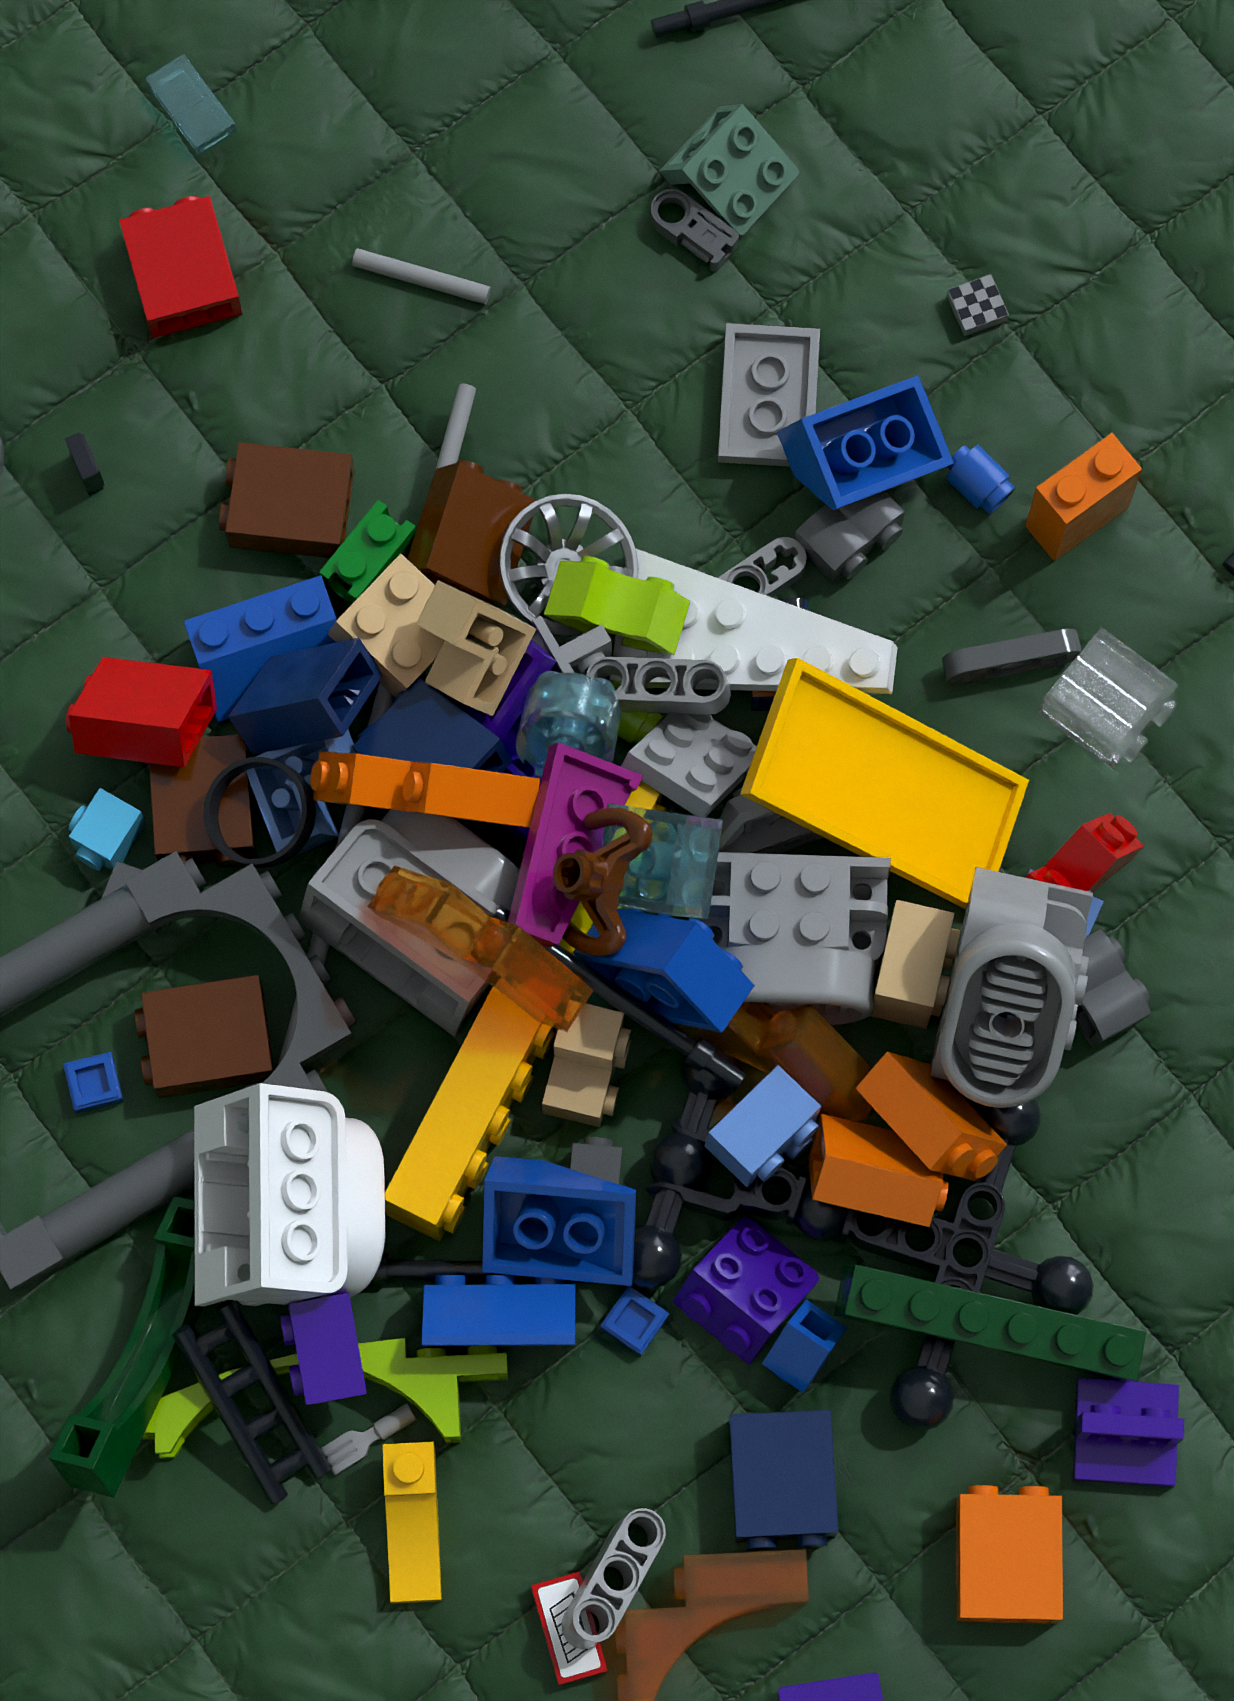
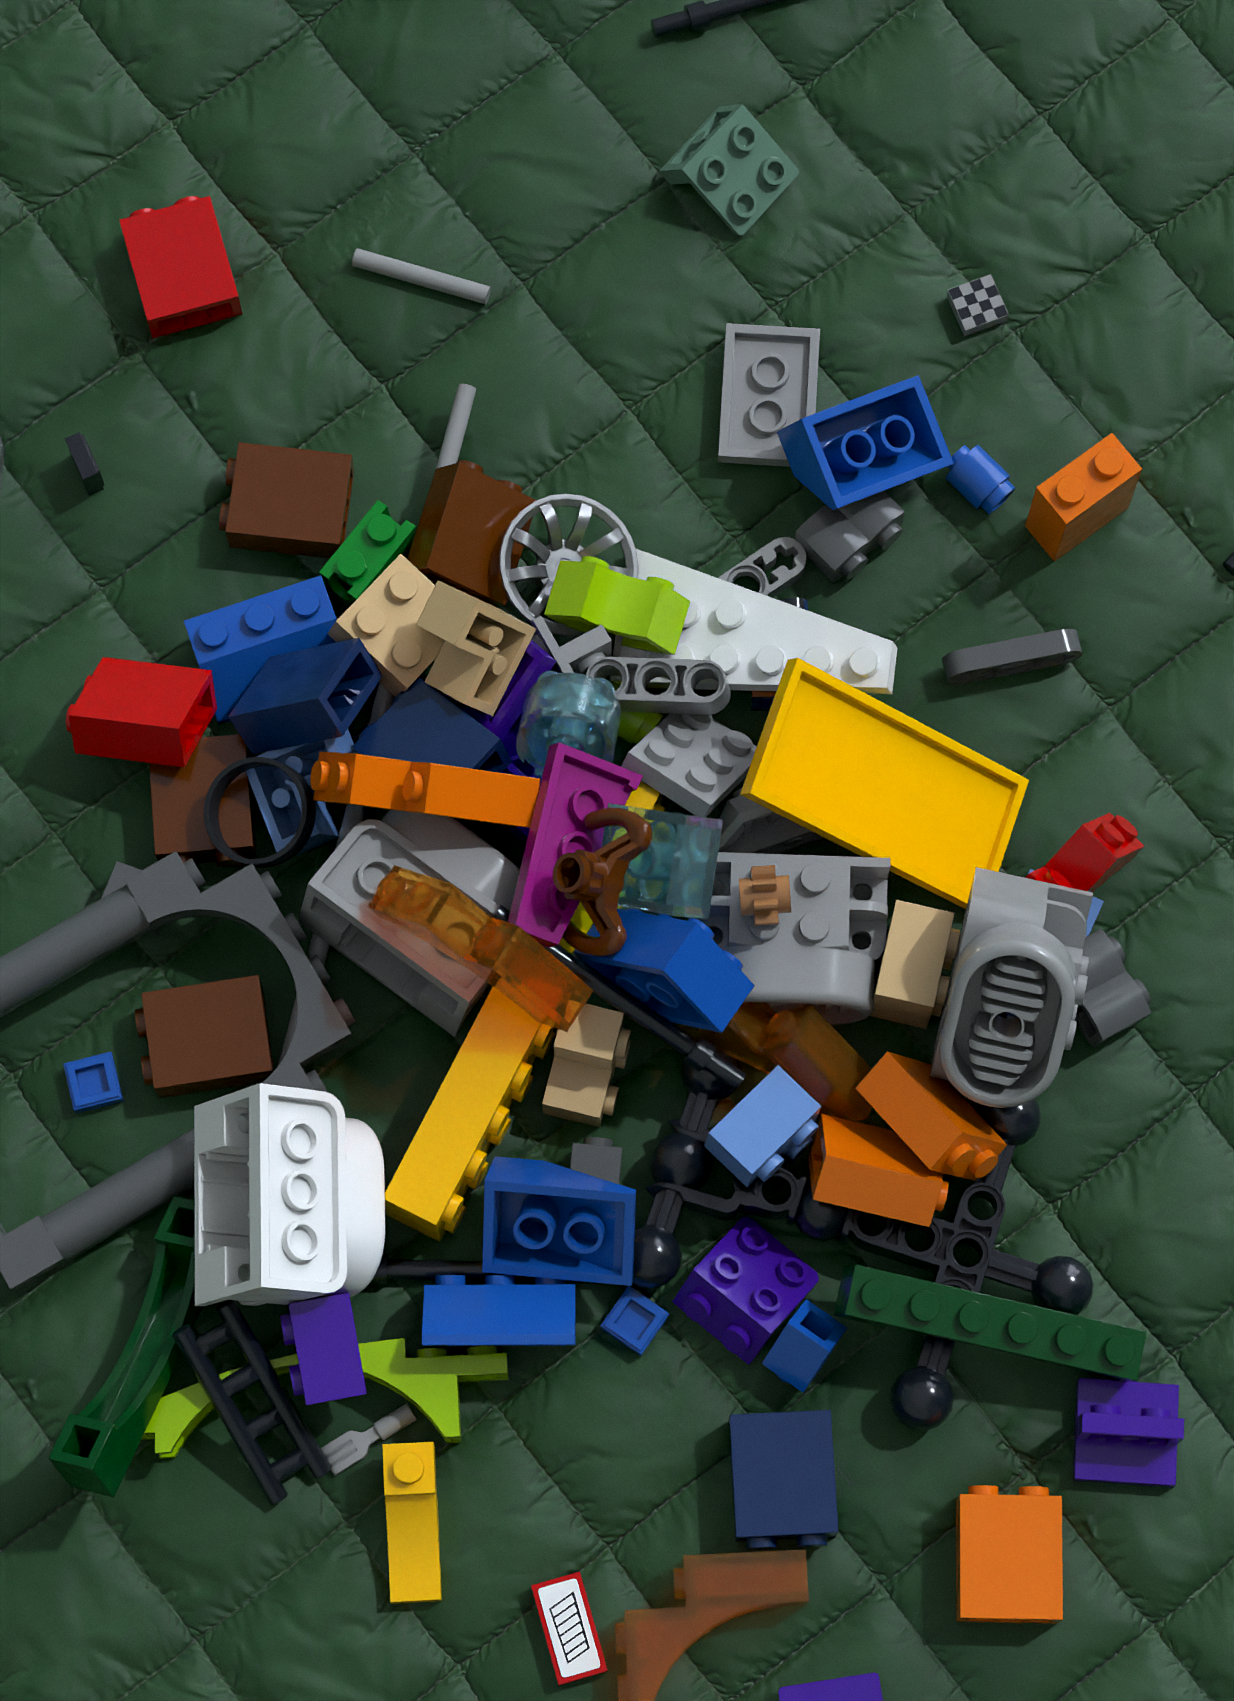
medium azure brick [69,788,146,871] -> none
clear light blue tile [145,54,236,154] -> none
light grey beam [561,1508,666,1649] -> none
dark grey piece [651,189,739,272] -> none
clear brick [1038,627,1179,771] -> none
none -> medium nougat gear [739,865,791,926]

